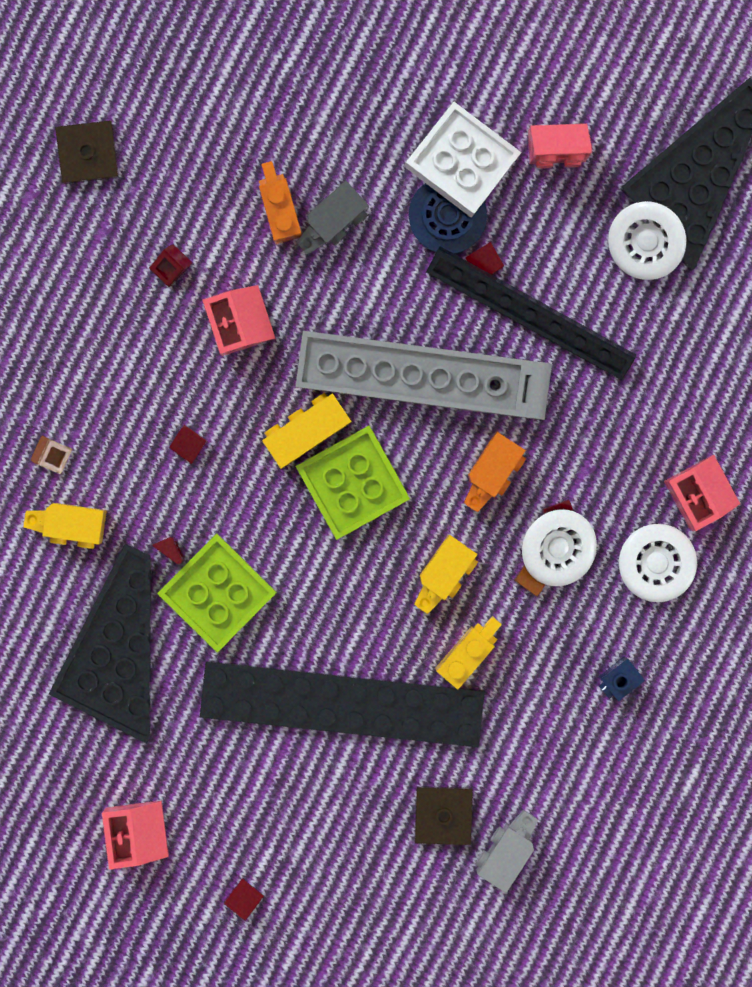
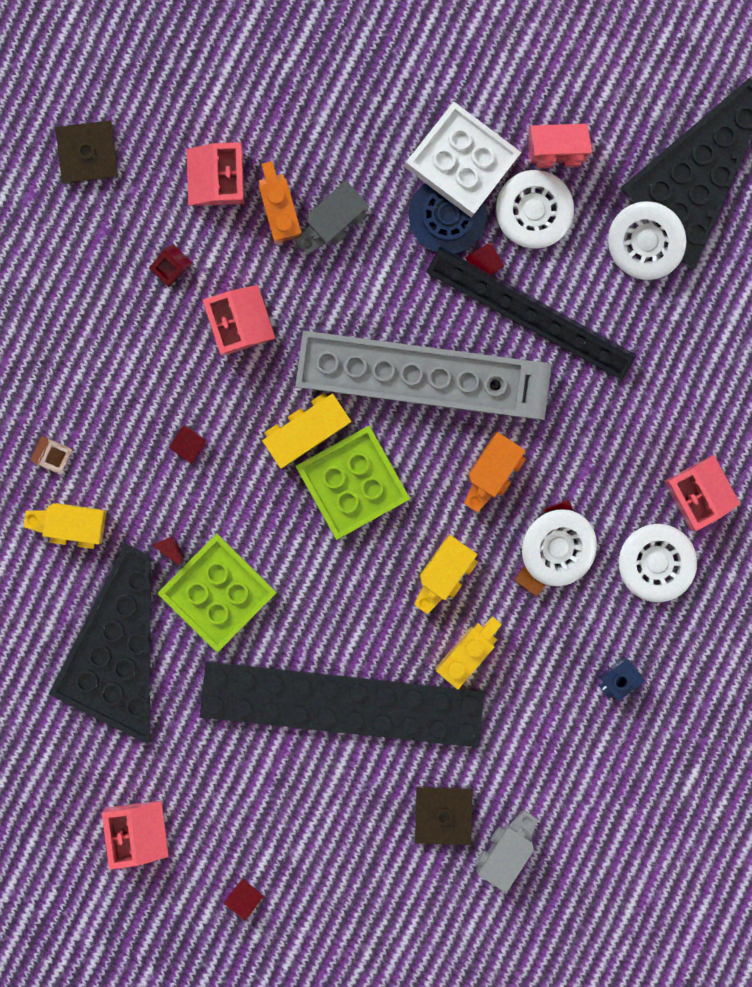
none -> coral slope [186,142,245,206]
none -> white wheel [496,170,574,249]

